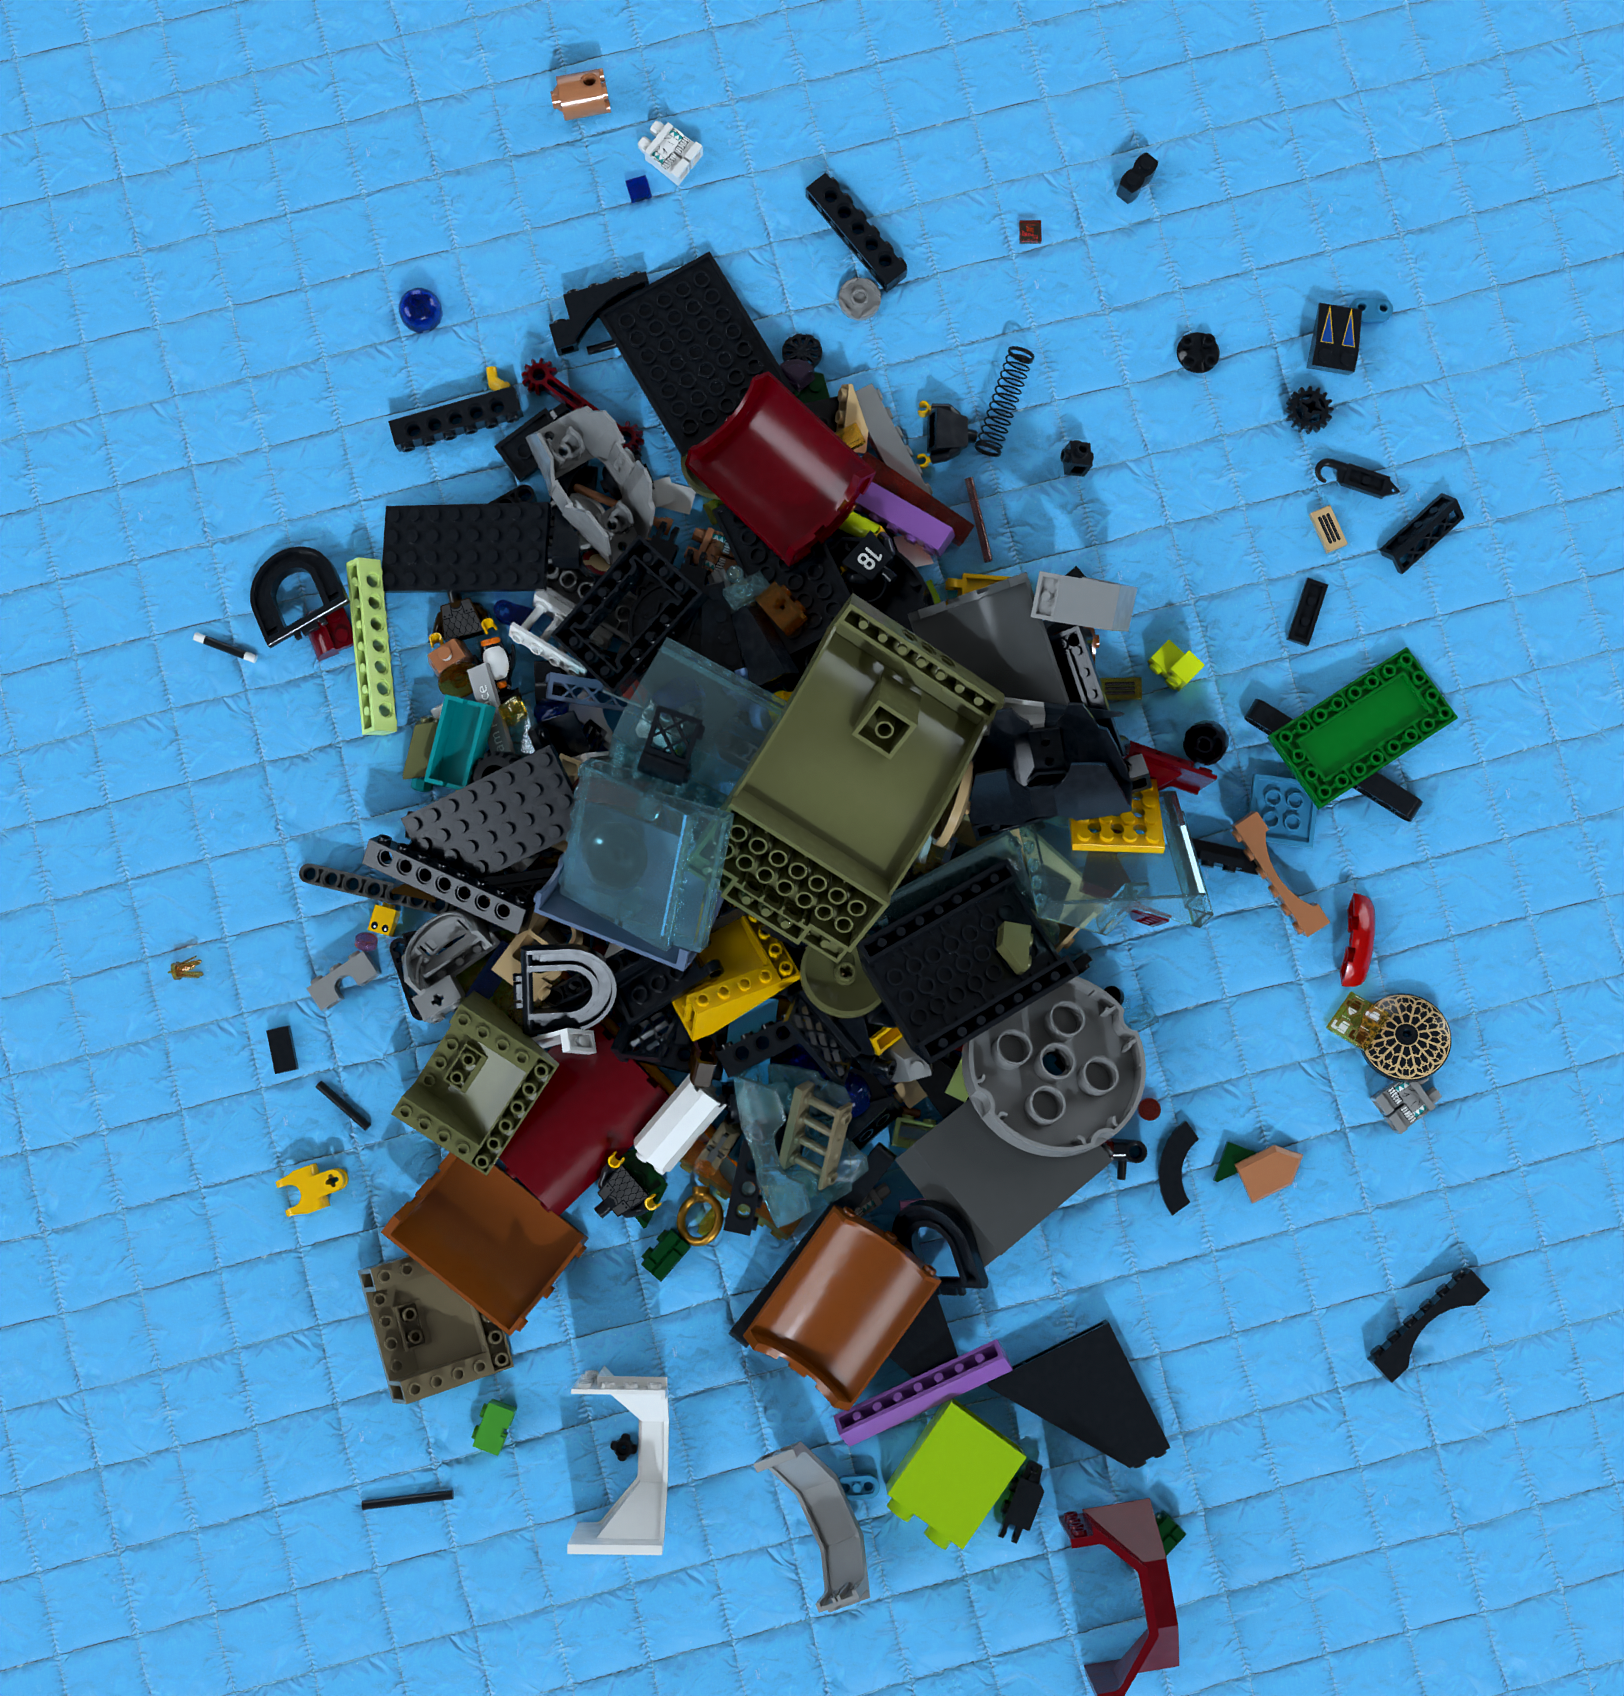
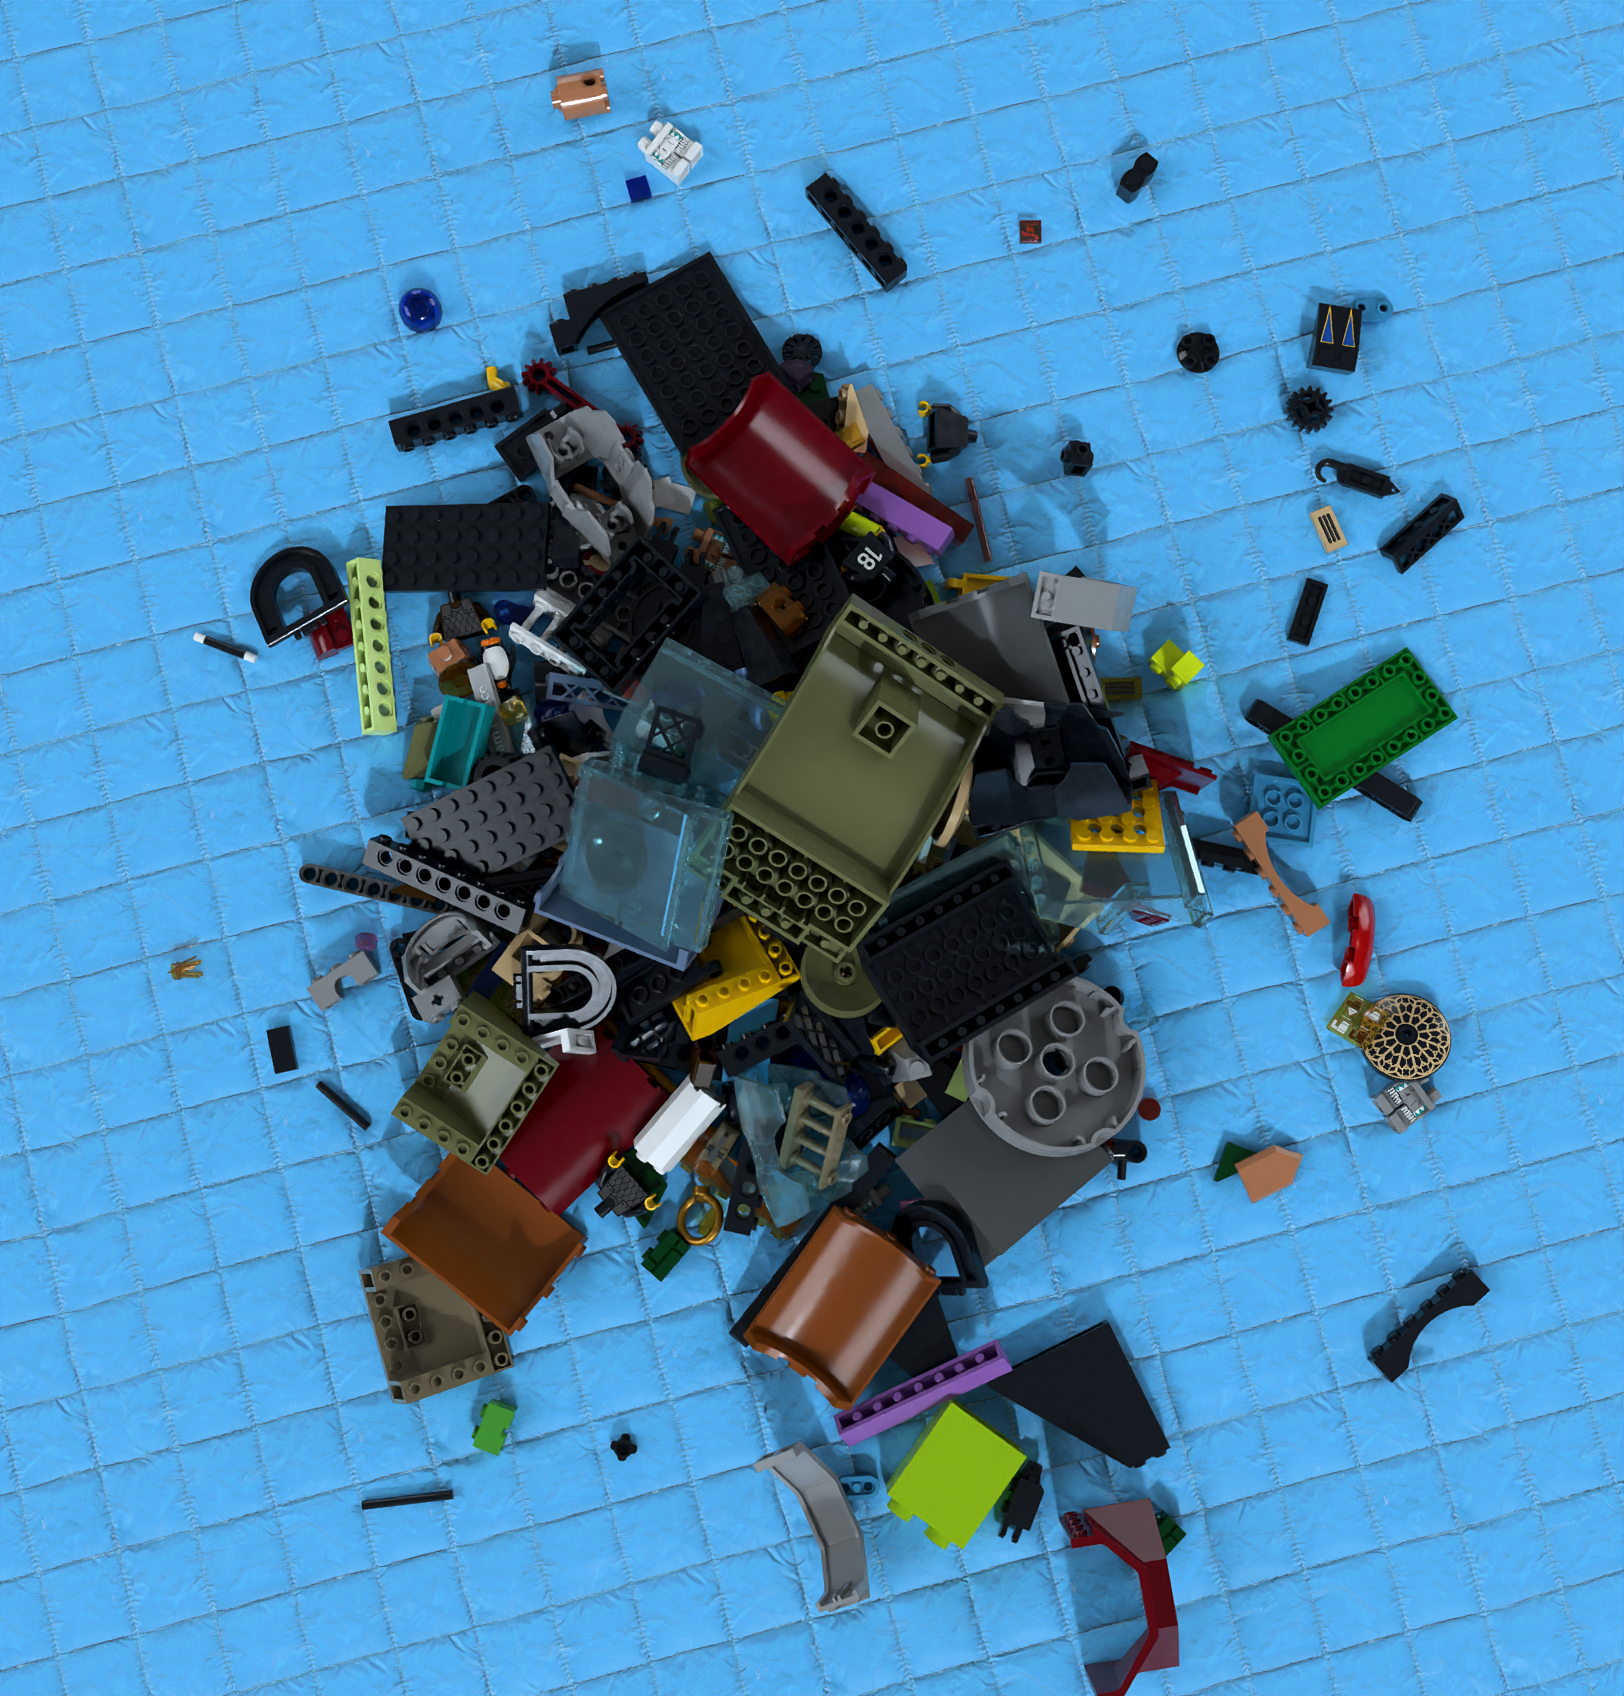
yellow piece [275,1163,349,1217] -> none
yellow brick [367,902,401,937] -> none
white panel [567,1365,669,1555] -> none
light grey tile [839,277,881,321] -> none
black piece [974,346,1035,457] -> none
olive slope [996,921,1033,975] -> none
black tile [1158,1121,1199,1216] -> none
black cylinder [1183,720,1229,766] -> none

